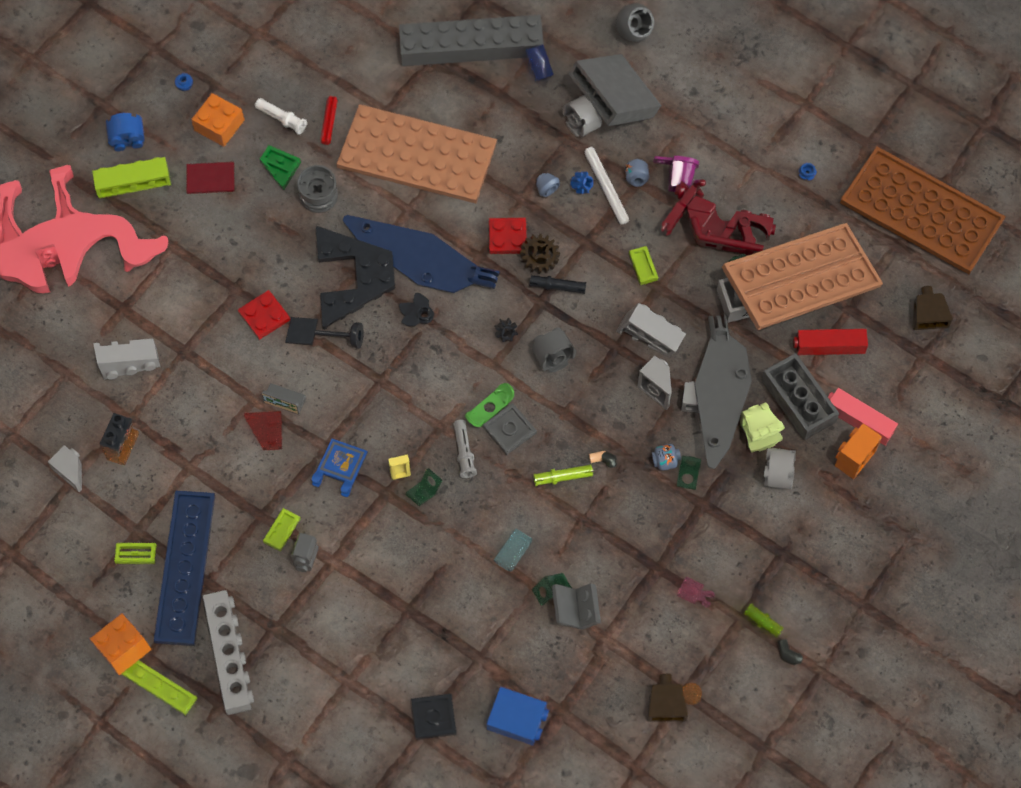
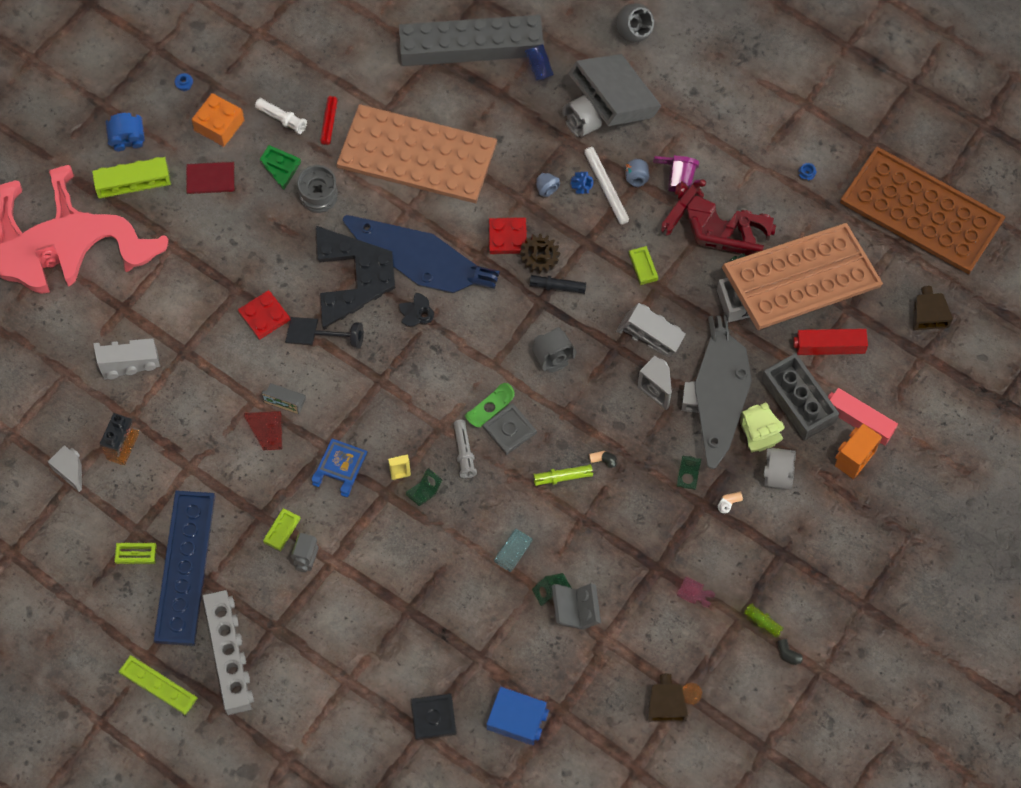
orange brick [90,614,152,675] -> none
black gear [494,318,518,342] -> none
sand blue head [652,444,681,471] -> none
none -> arm [718,492,743,513]

